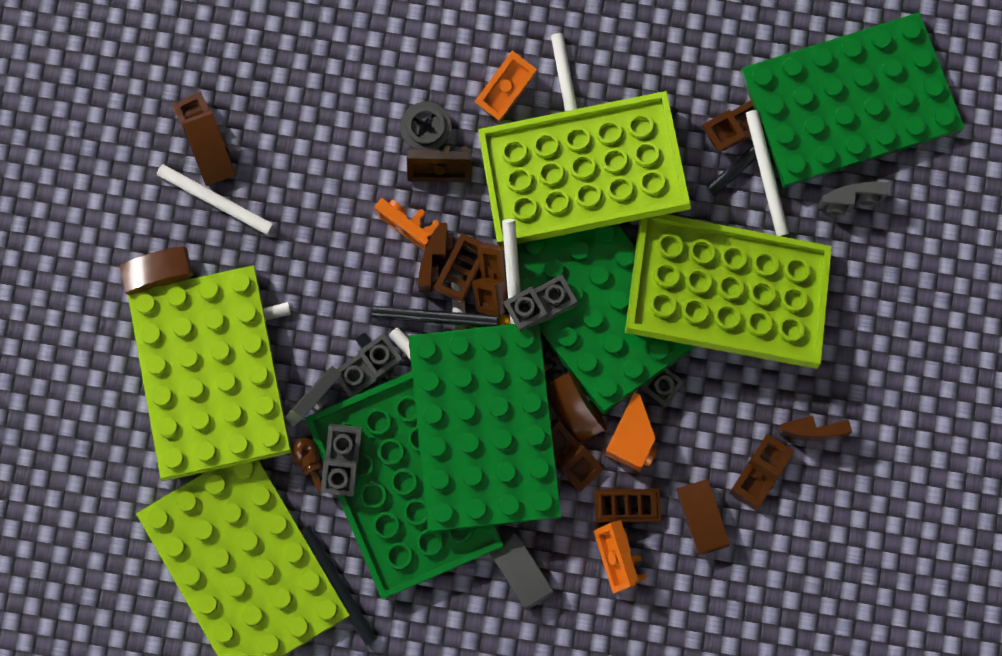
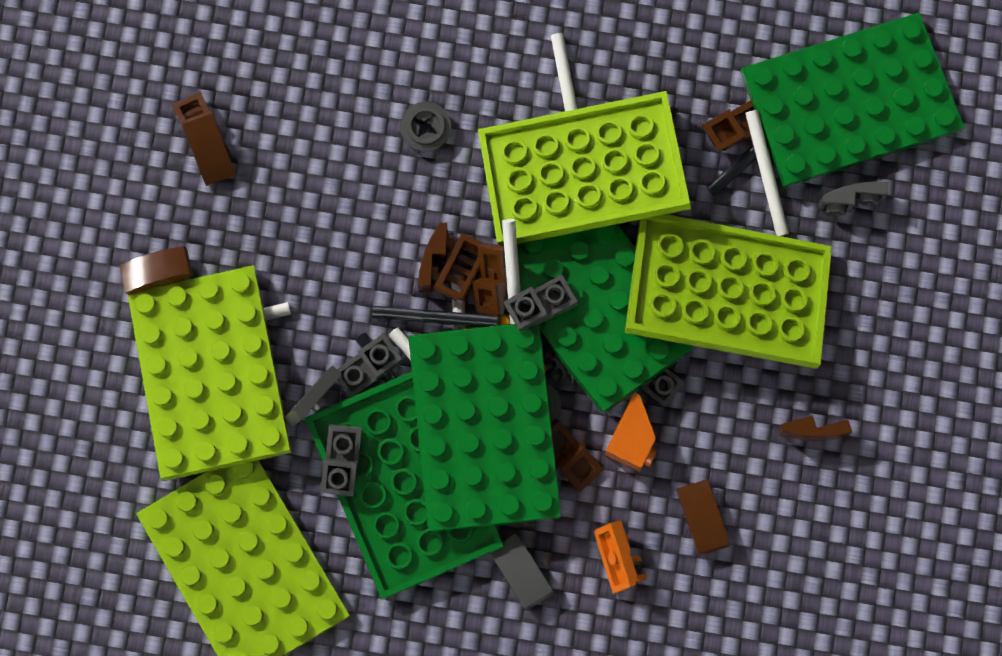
white bar [157,164,274,235] -> none
reddish brown piece [291,438,323,493] -> none
black bar [300,526,377,646] -> none
orange plate [374,197,439,251] -> none
dark brown plate [407,146,472,183] -> none
orange plate [474,50,538,122] -> none
reddish brown slope [546,371,607,443] -> none
reddish brown slope [594,489,661,525] -> none
reddish brown slope [729,434,795,511] -> none

